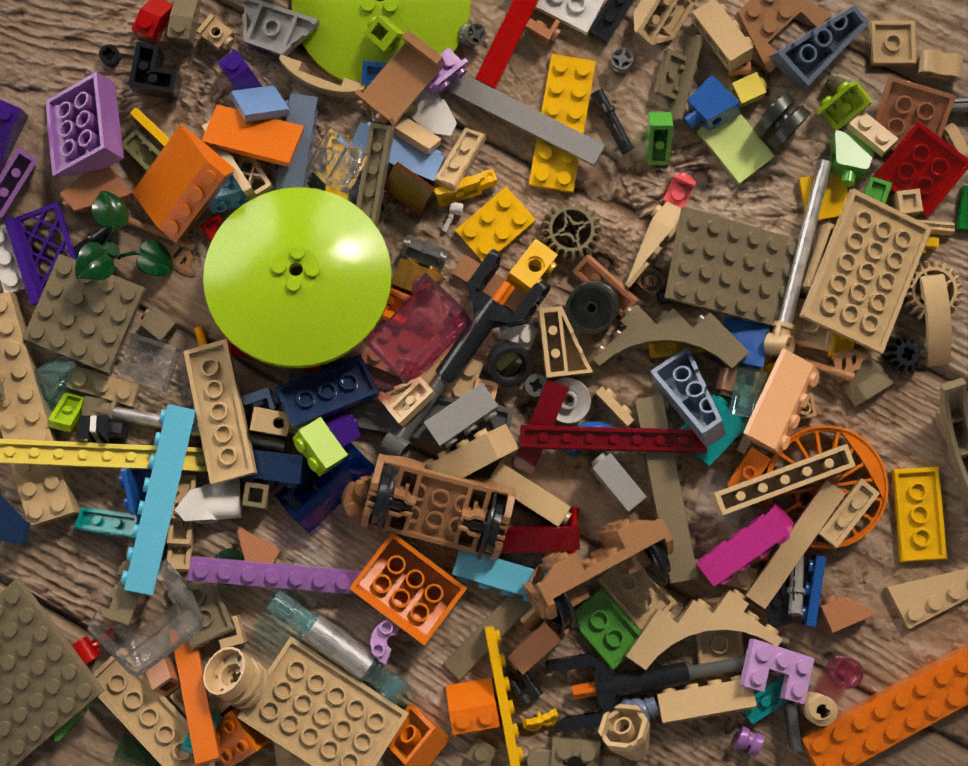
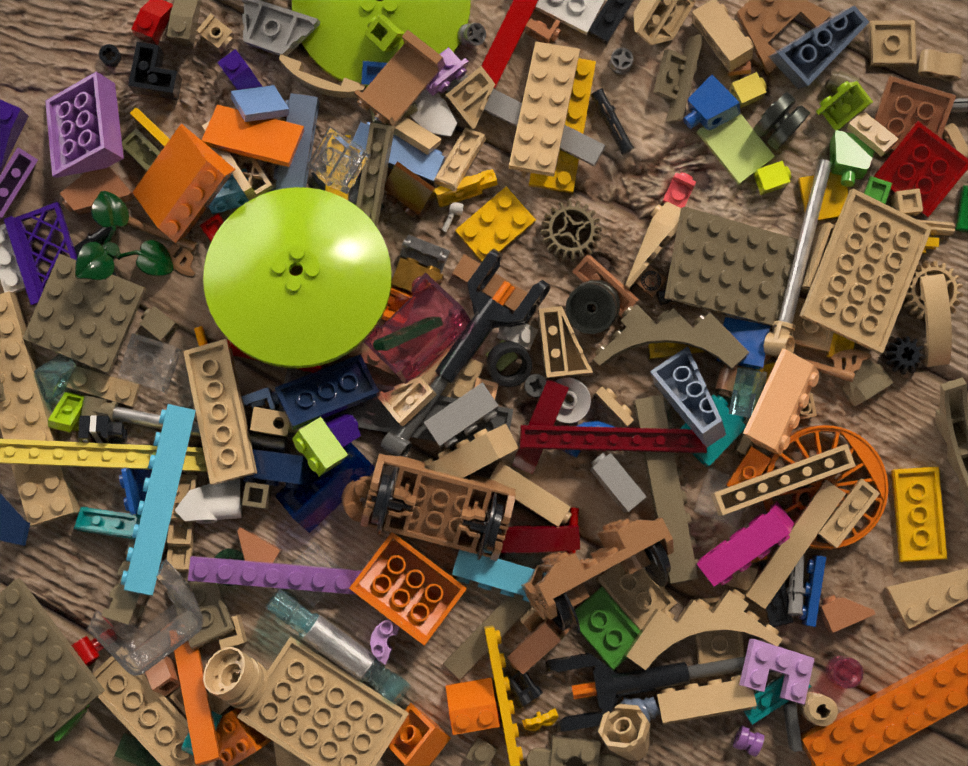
yellow brick [506,239,558,295] -> none
bright green slope [646,112,673,165] -> none
none -> clear green tile [373,317,443,351]
none -> tan wing [445,66,495,130]
none -> tan plate [509,41,580,177]
none -> neon yellow brick [753,161,791,195]

